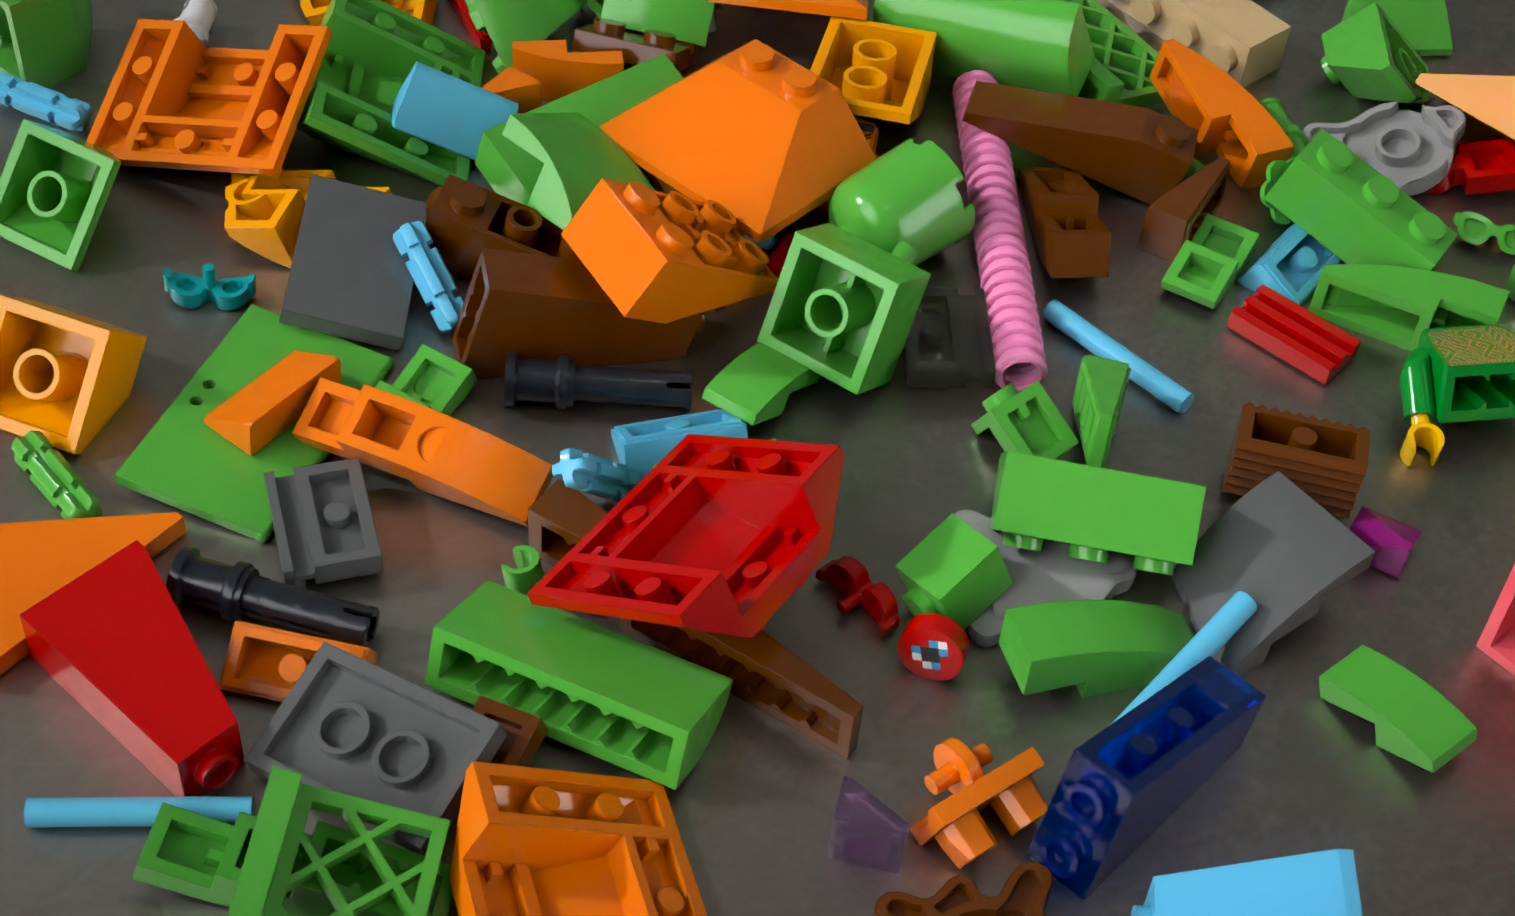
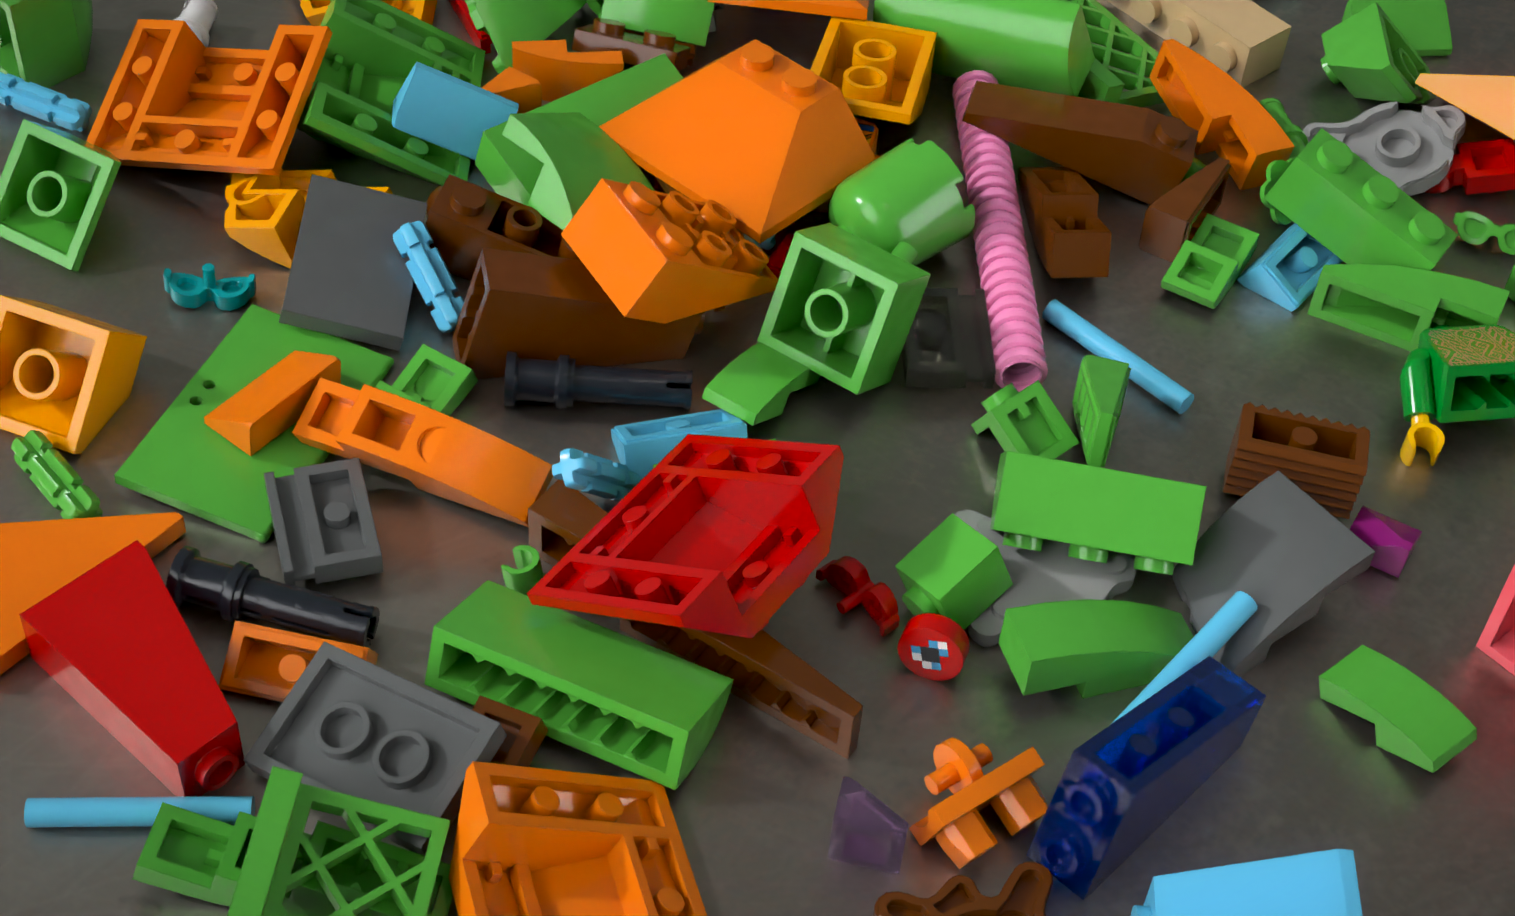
red tile [1226,284,1361,385] -> none

